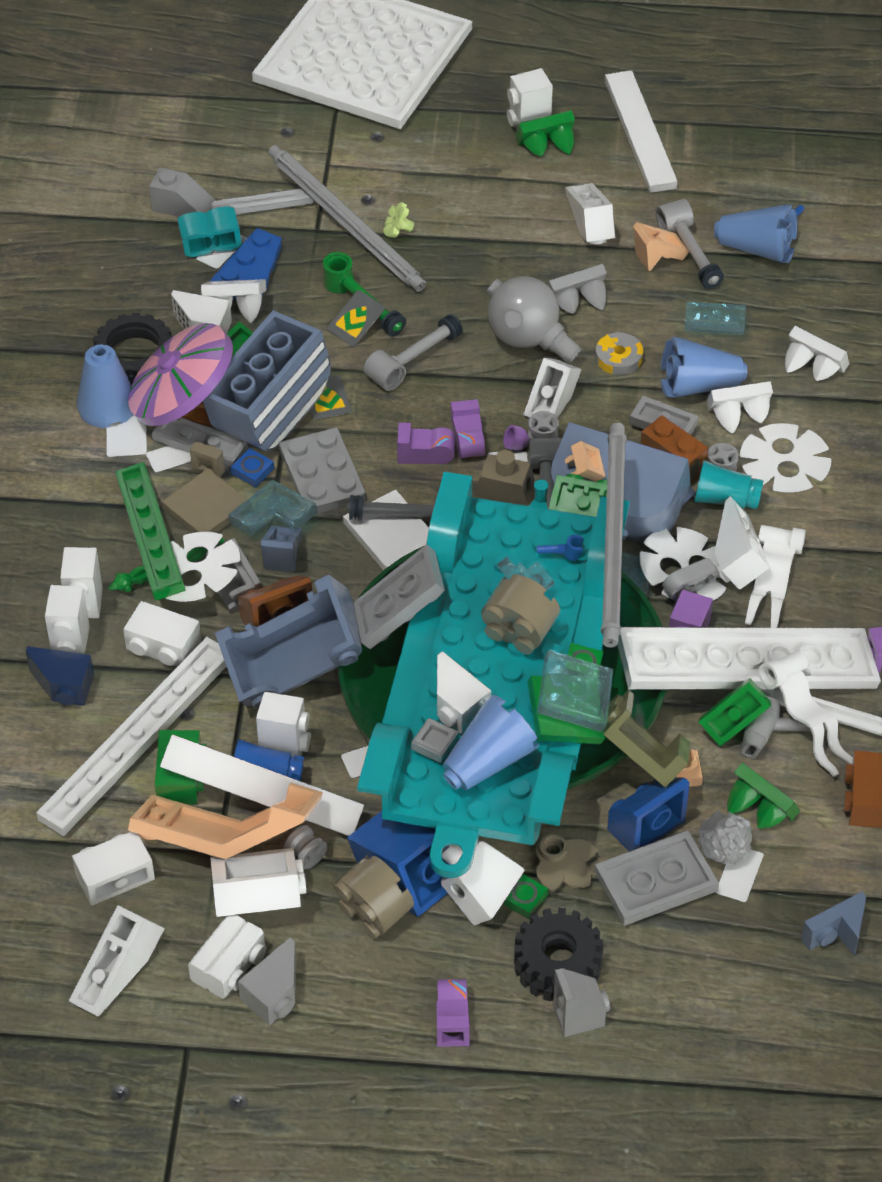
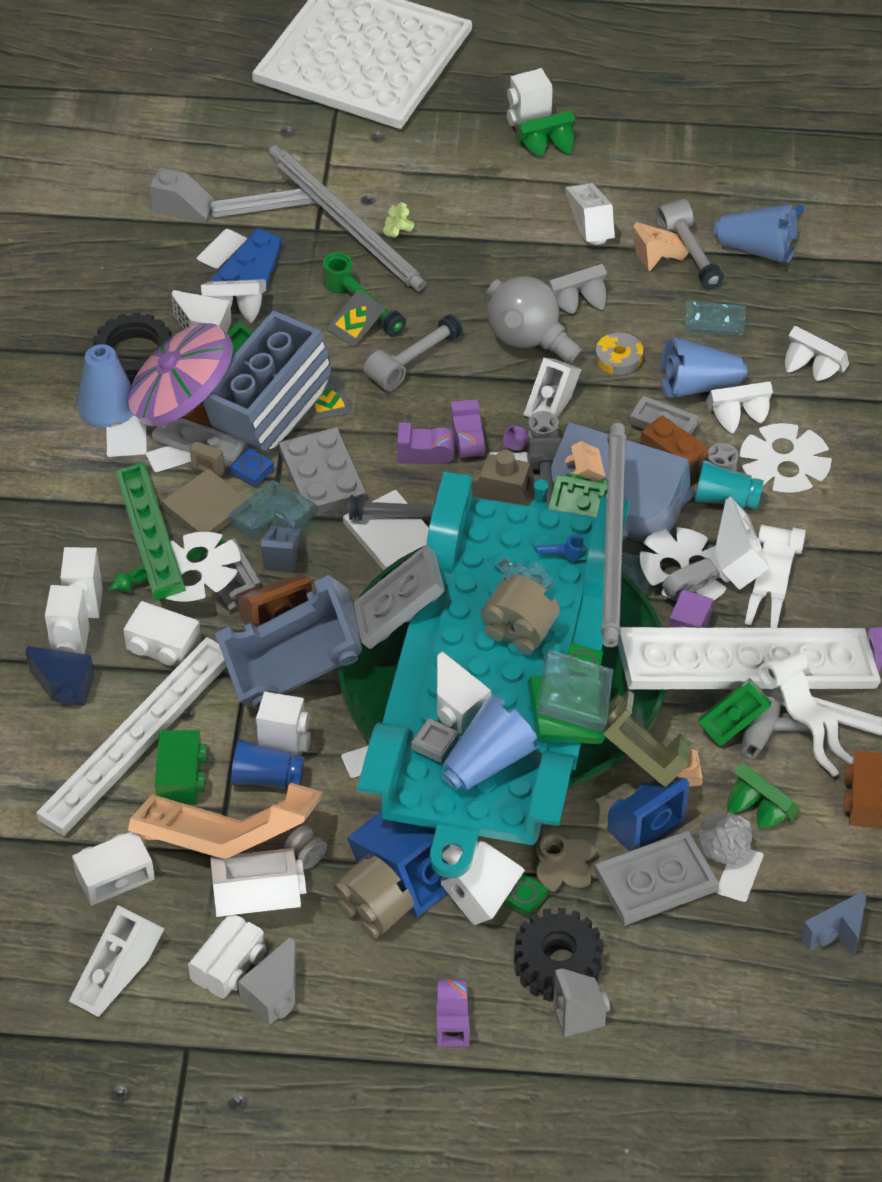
white tile [160,735,364,836] -> none
teal brick [177,206,242,257] -> none
white tile [605,70,677,193] -> none

